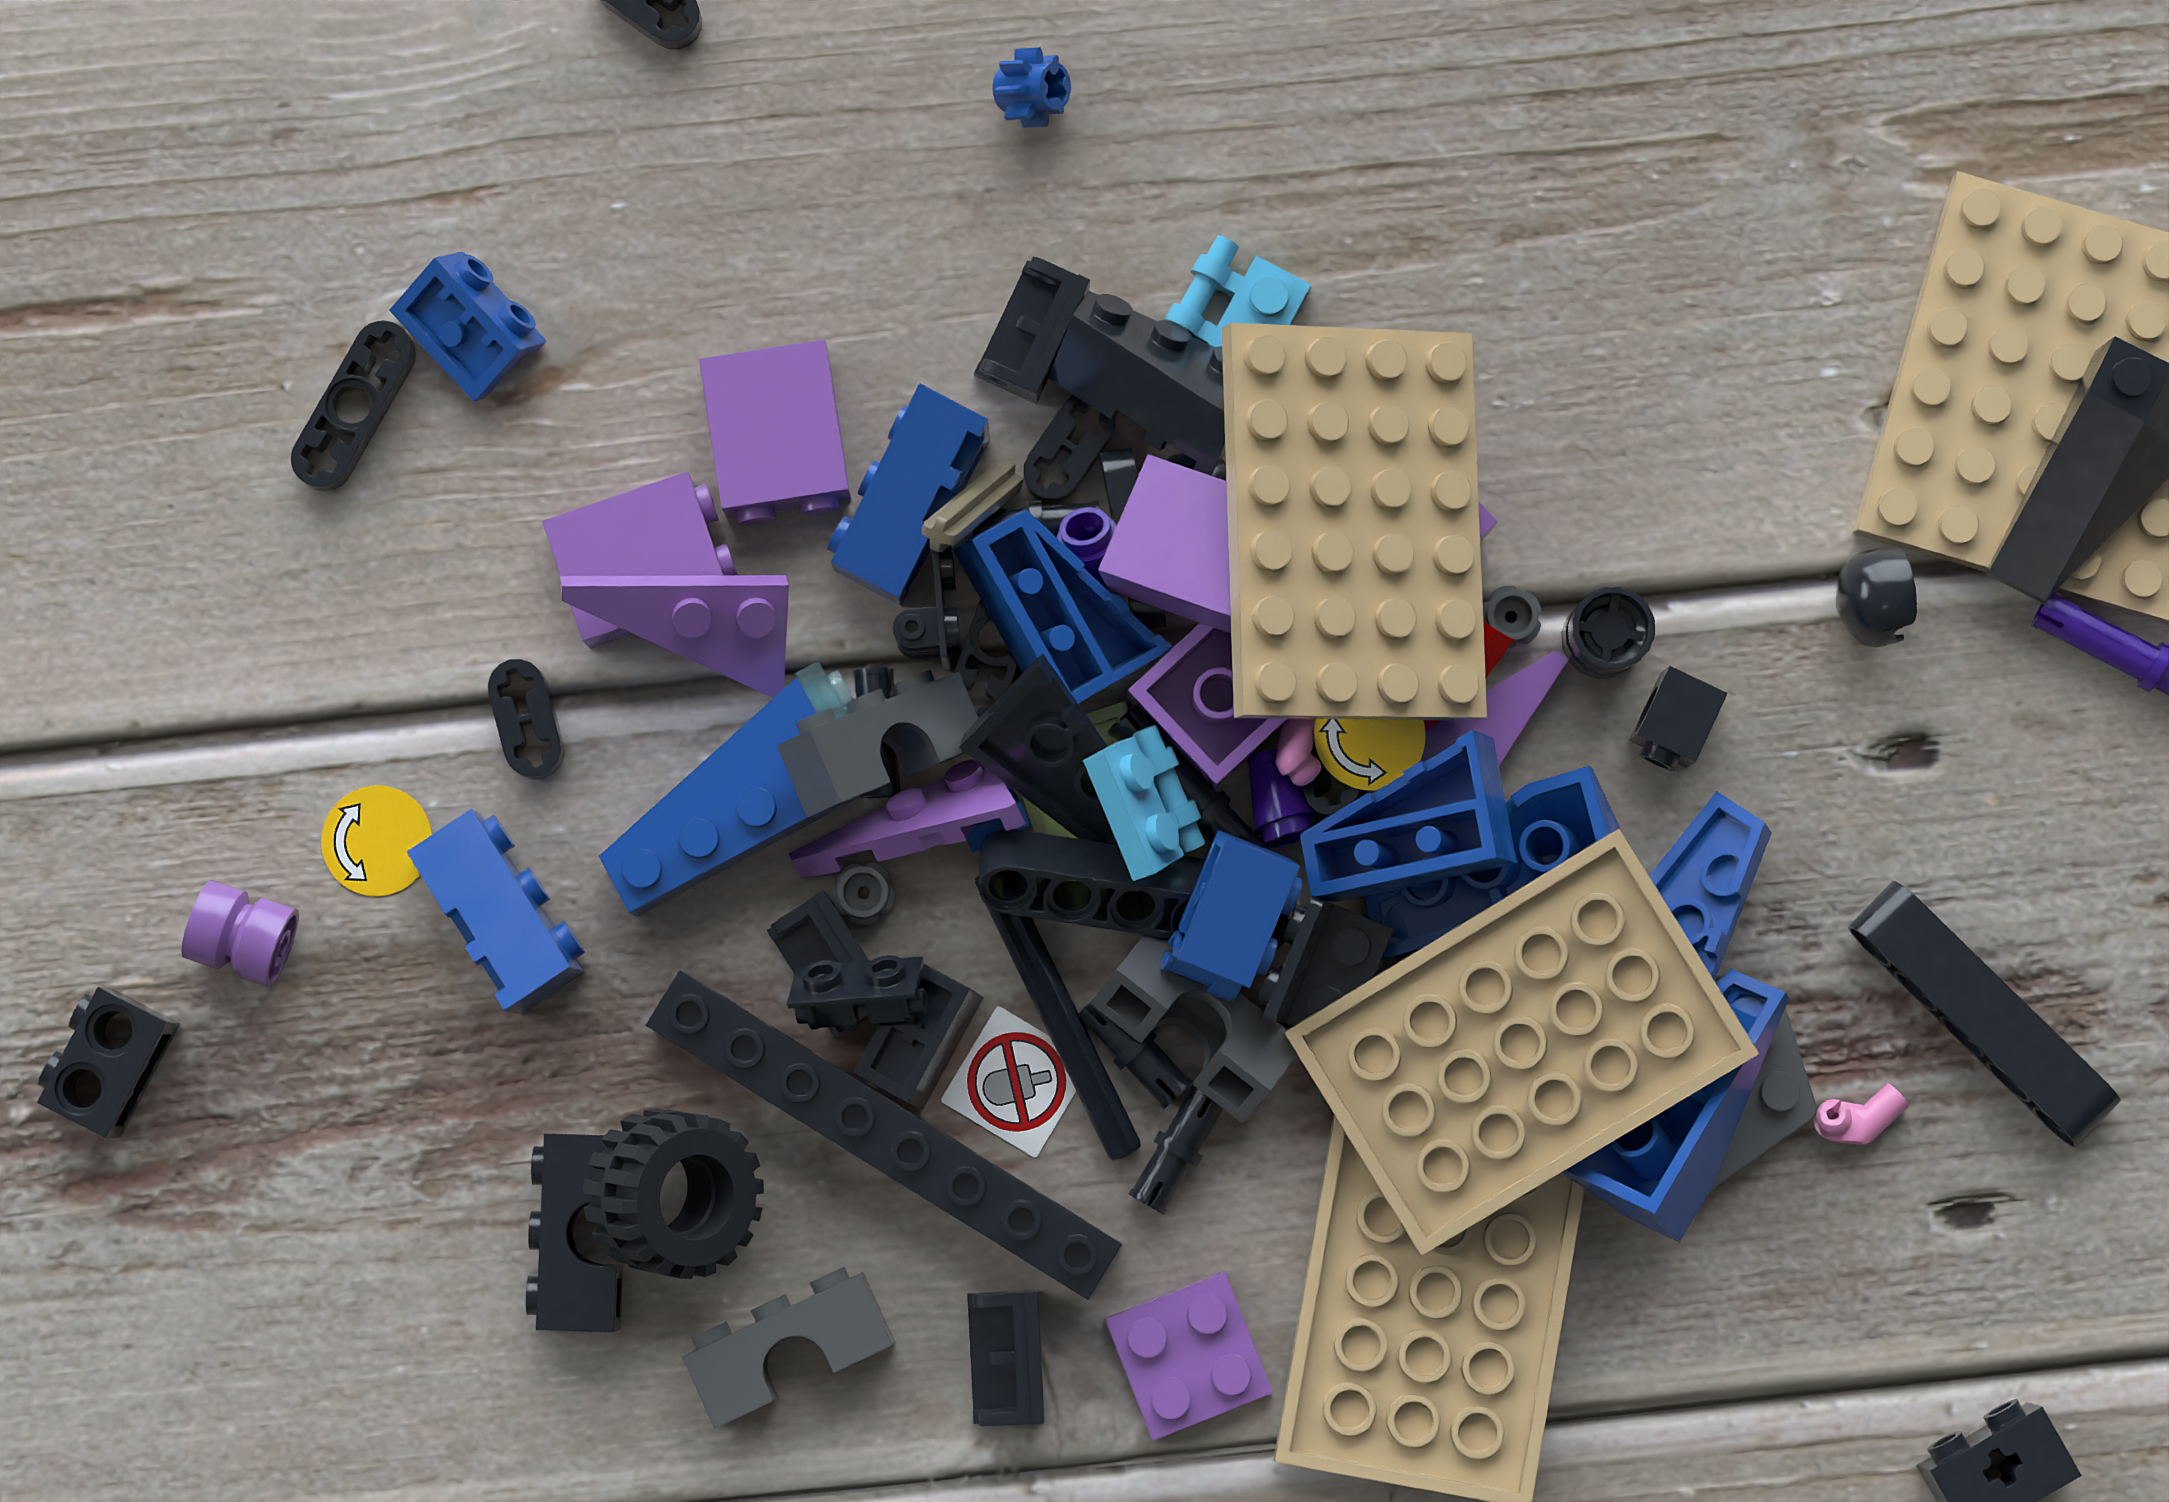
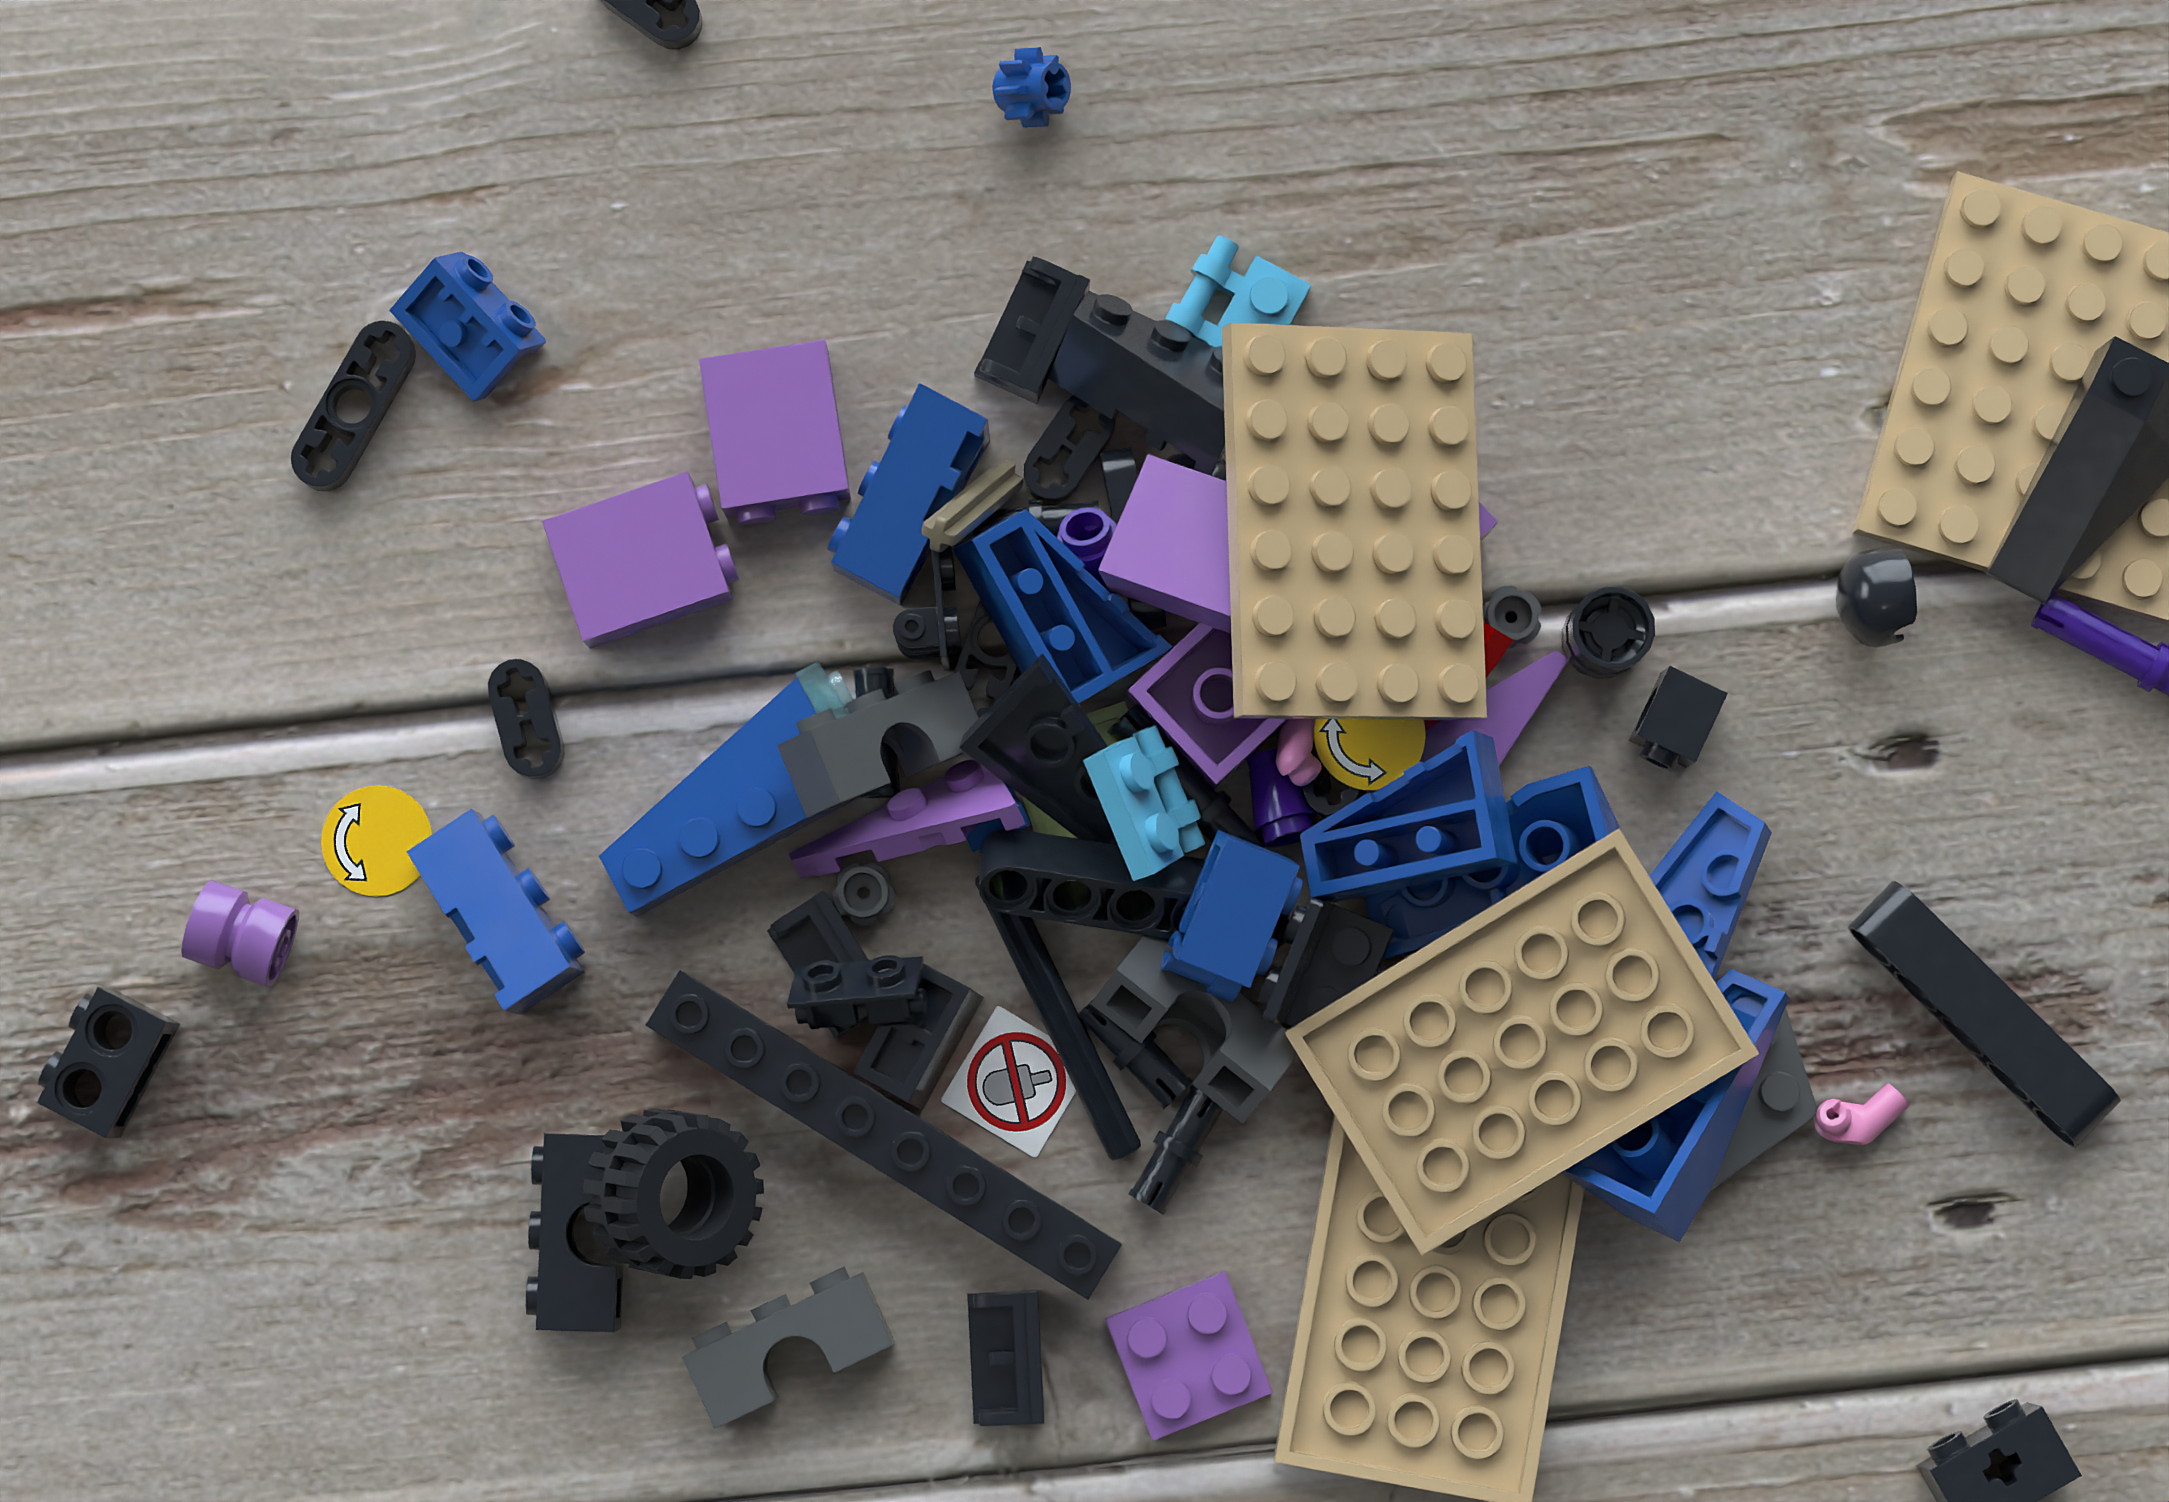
medium lavender wing [560,575,789,698] -> none

